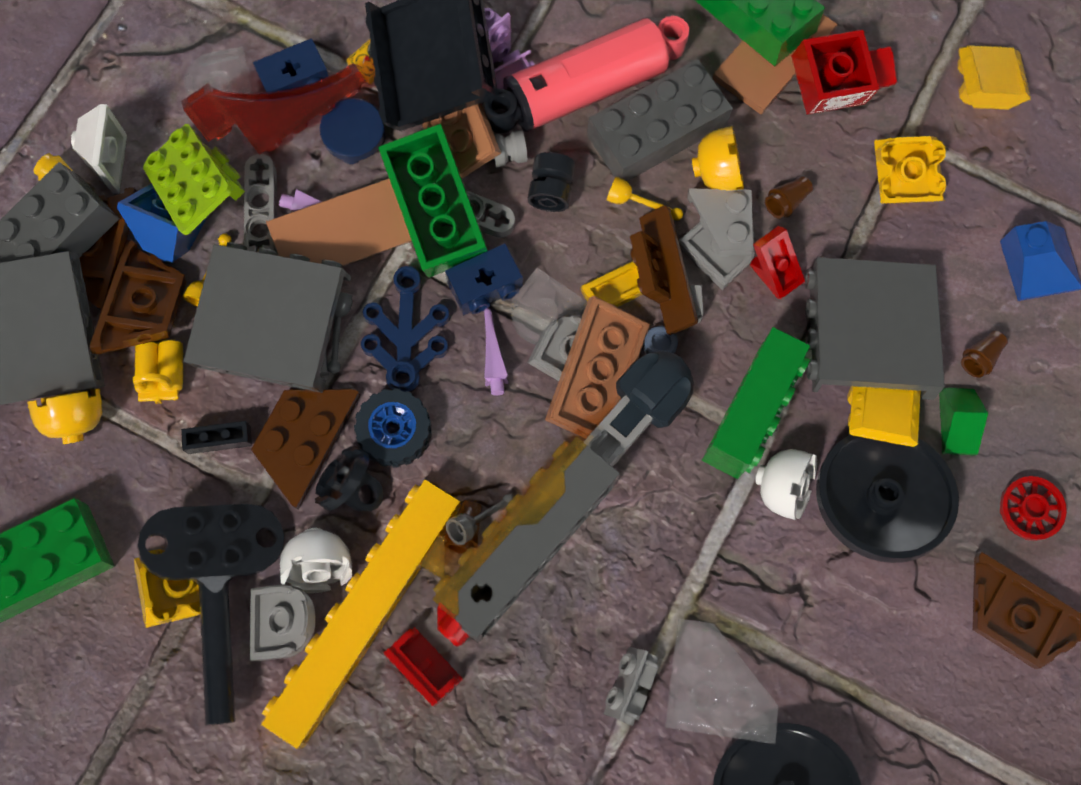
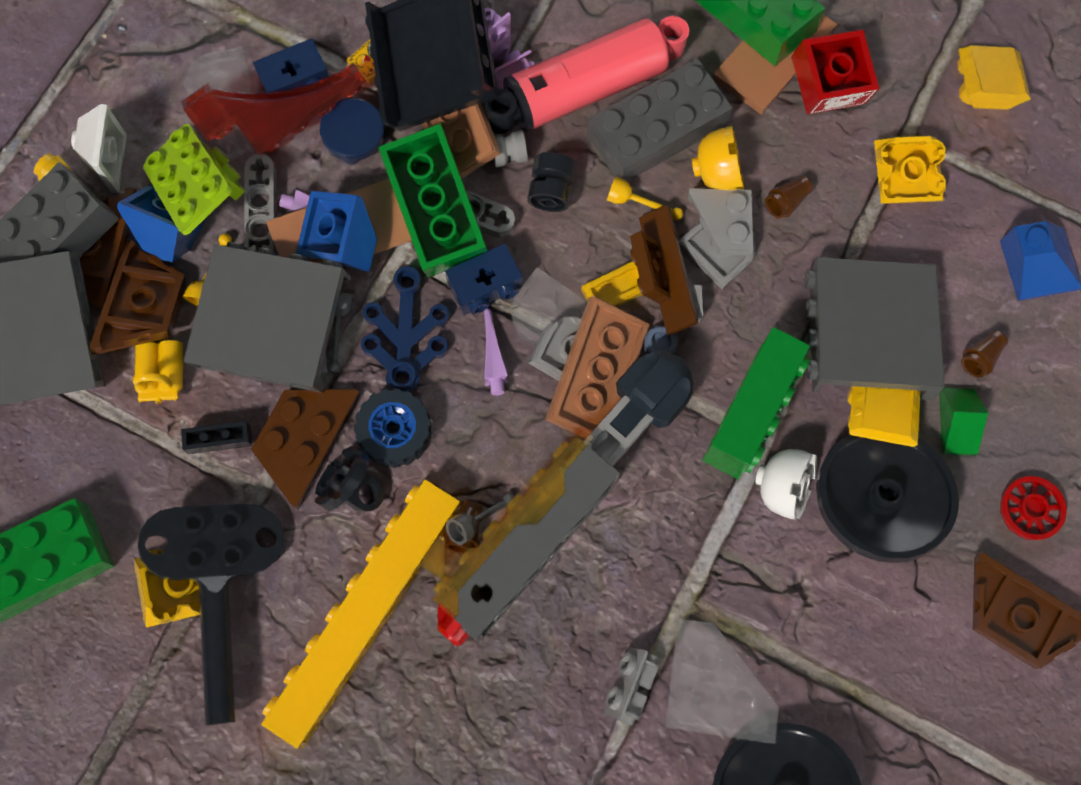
yellow cylinder [27,388,103,444] -> none
light grey tile [250,585,316,661] -> none
white cylinder [280,528,352,593] -> none
red hinge [384,627,463,707] -> none
red slope [750,226,805,300] -> none
red slope [869,46,897,88] -> none
none -> blue slope [296,191,377,272]

